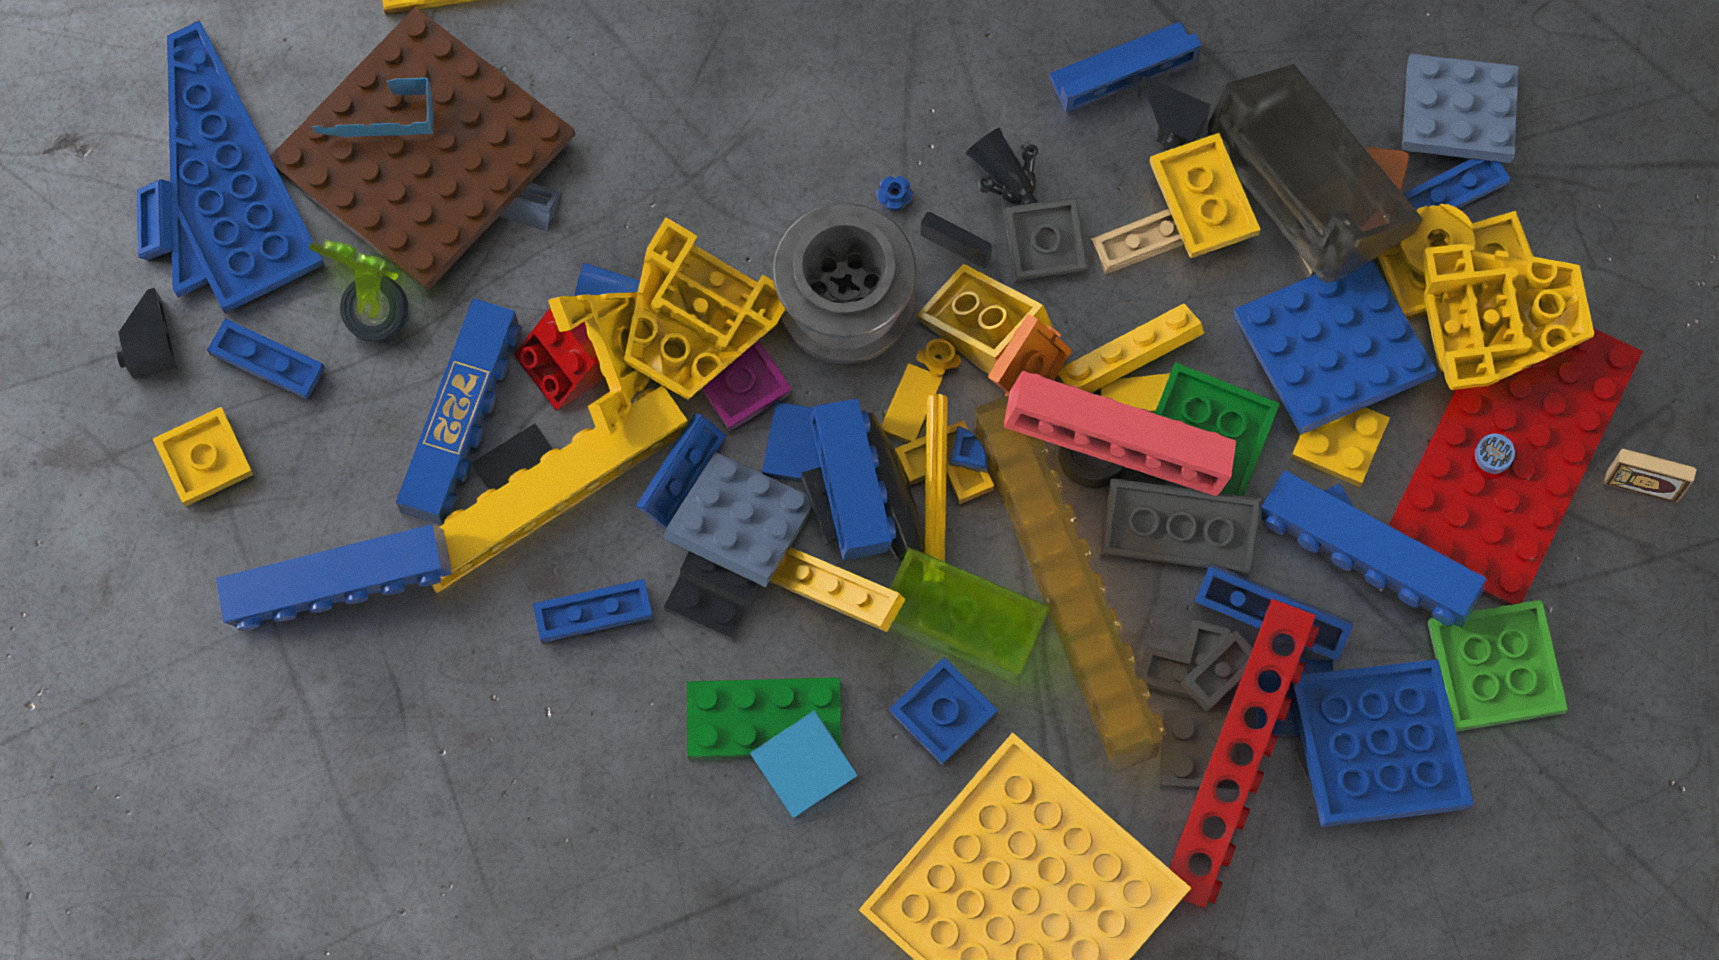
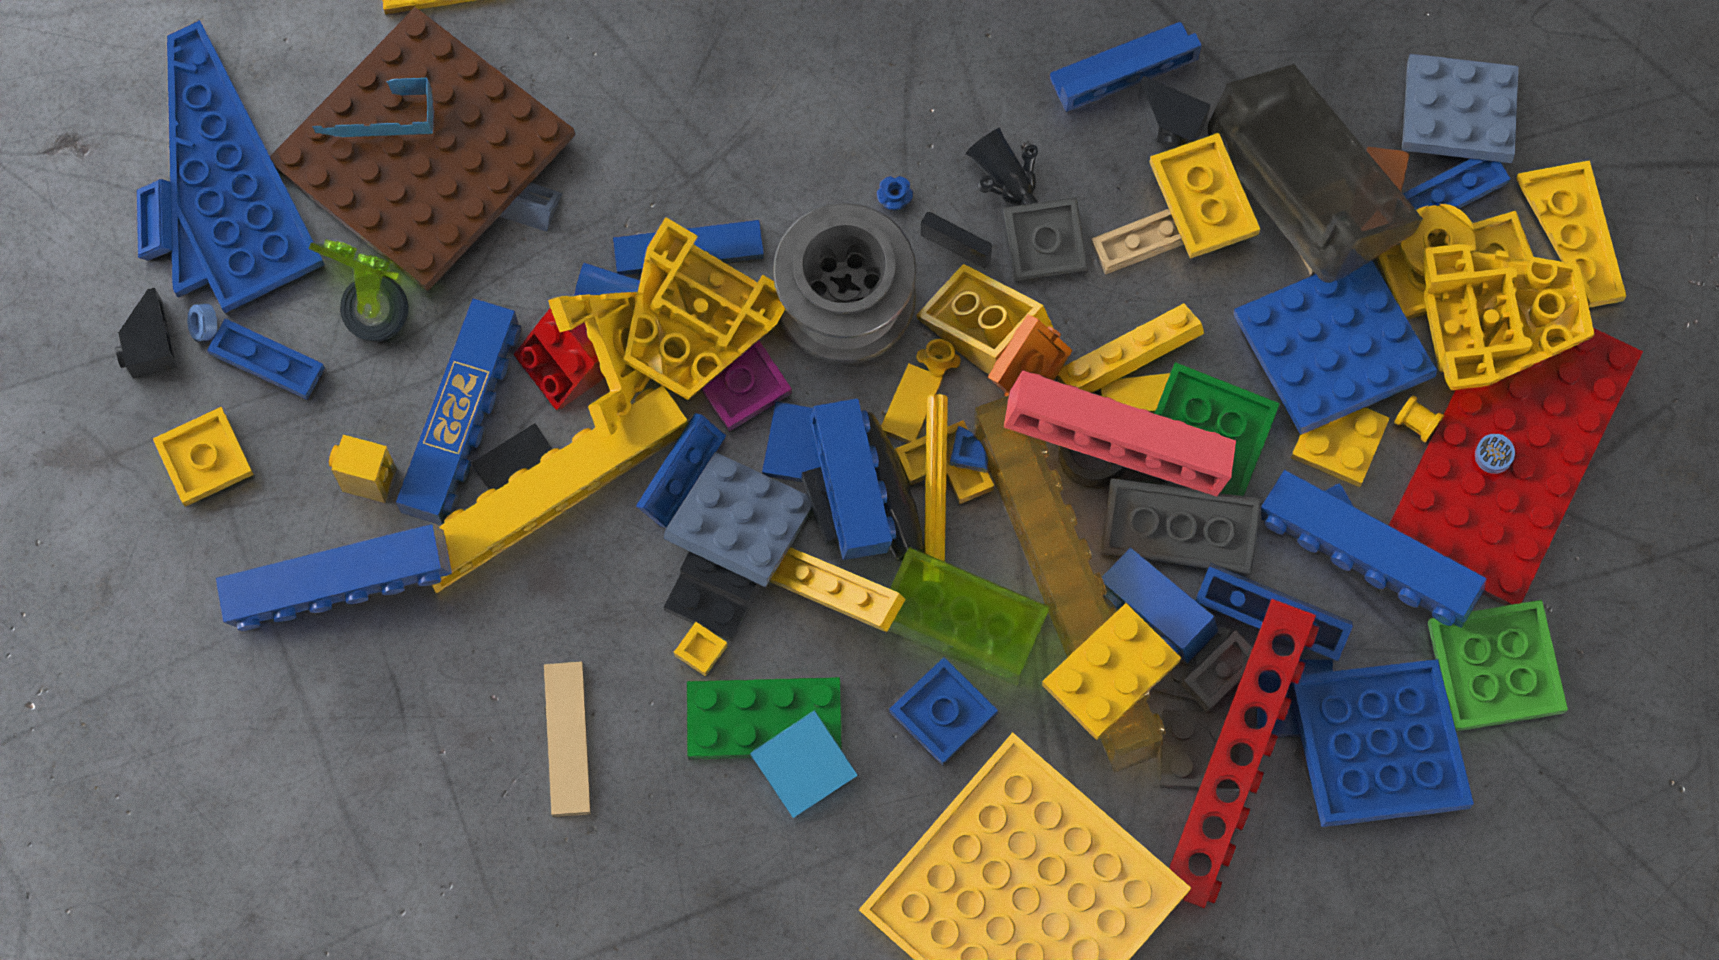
blue plate [533,579,653,643] -> none
tile [1604,448,1697,503] -> none
none -> medium blue tile [187,304,217,342]
none -> yellow brick [329,435,397,503]
none -> tan tile [544,661,591,817]
none -> blue tile [613,220,764,276]
none -> yellow plate [674,622,728,677]
none -> yellow plate [1042,603,1181,740]
none -> blue brick [1099,547,1219,663]
none -> yellow bush [1394,395,1444,443]
none -> yellow wing [1516,160,1626,308]

